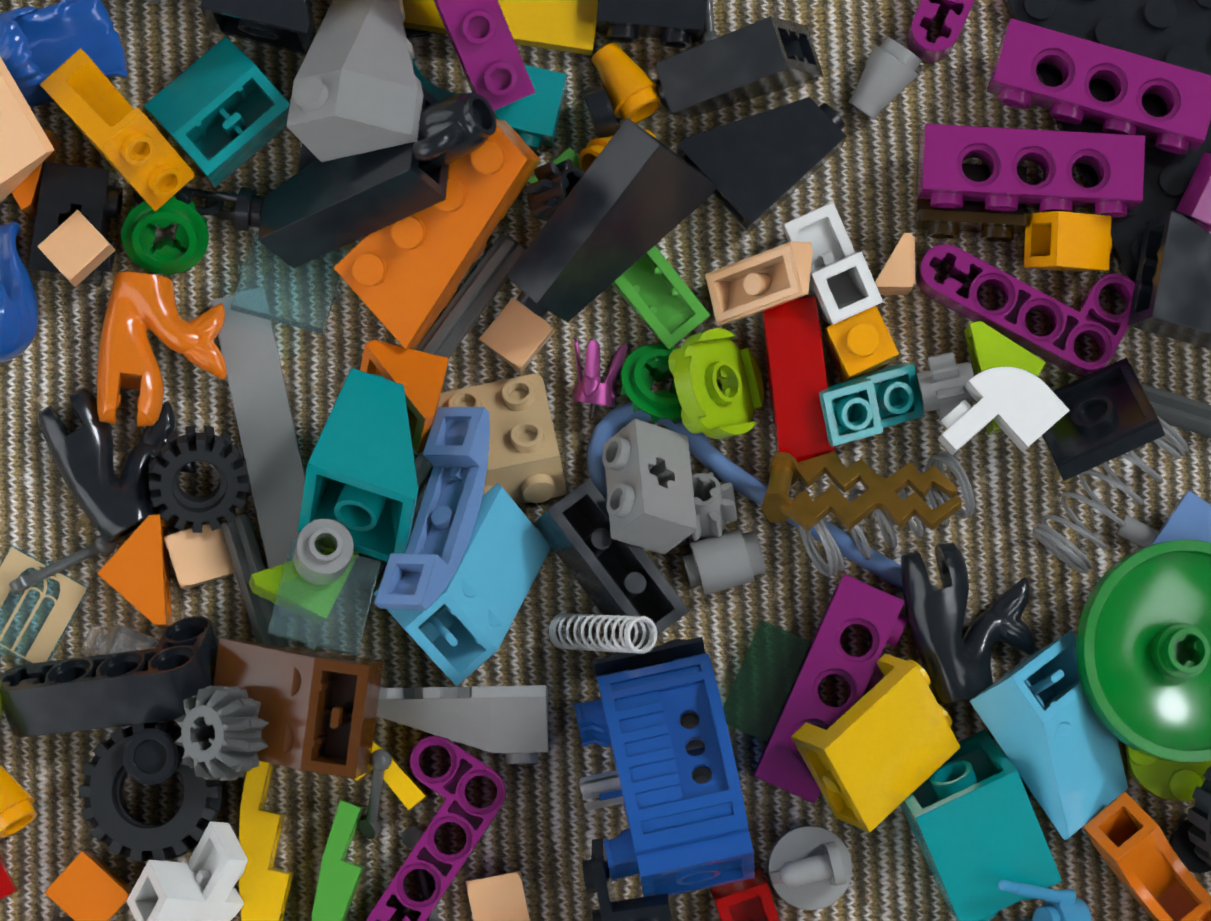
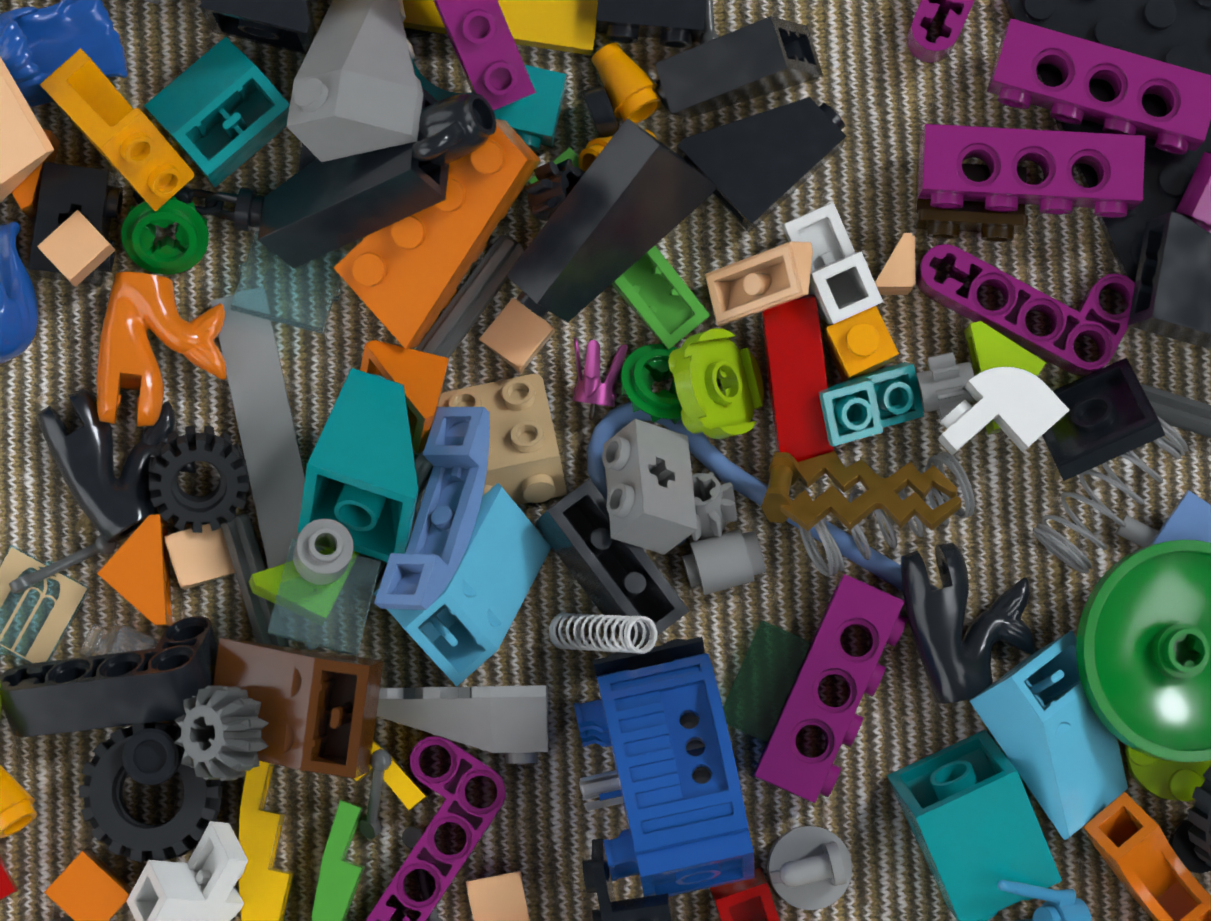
yellow panel [791,654,961,833] -> none
light grey cone [848,37,922,120] -> none
light orange brick [1024,211,1112,272] -> none

